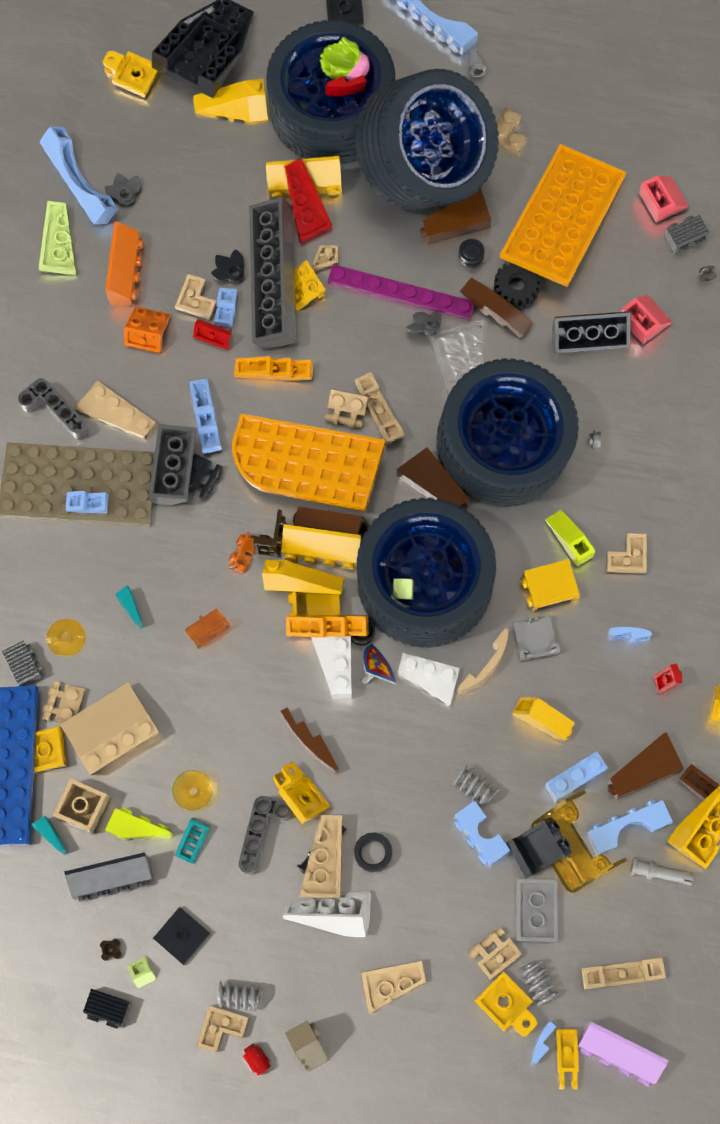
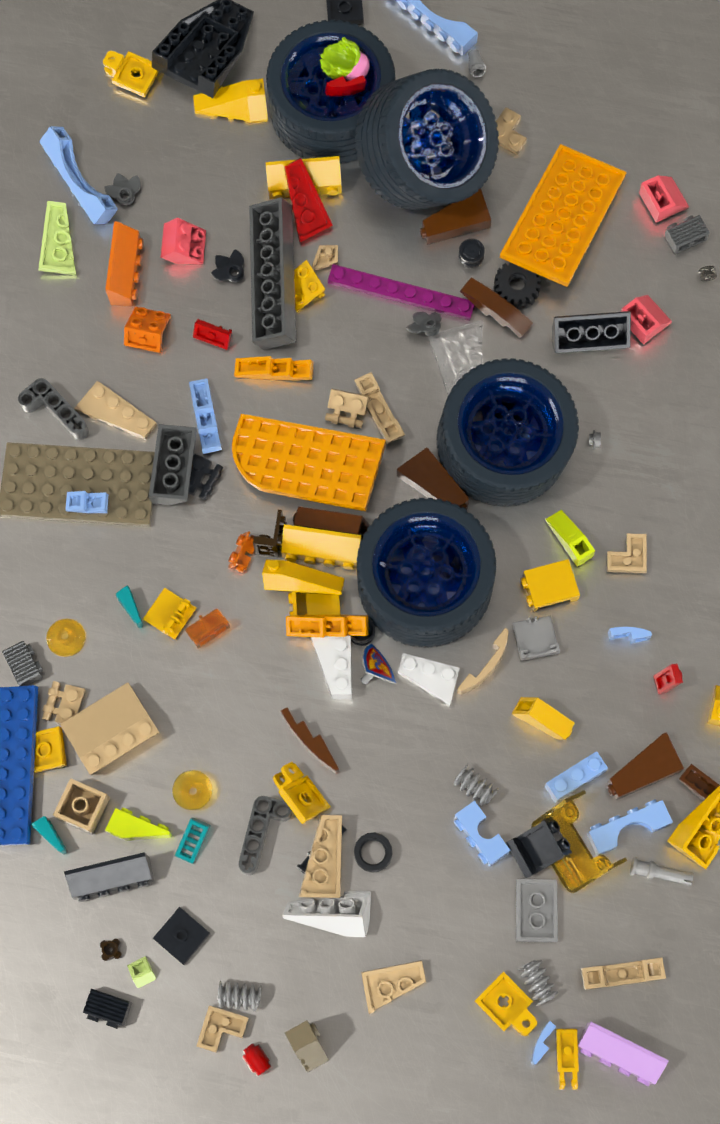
tan plate [175,274,217,320] -> none
light blue slope [214,288,238,328] -> none
yellowish green slope [393,579,414,600] -> none
tan plate [468,927,522,980] -> none
none -> yellow hinge [143,588,197,640]
none -> coral slope [161,217,206,265]

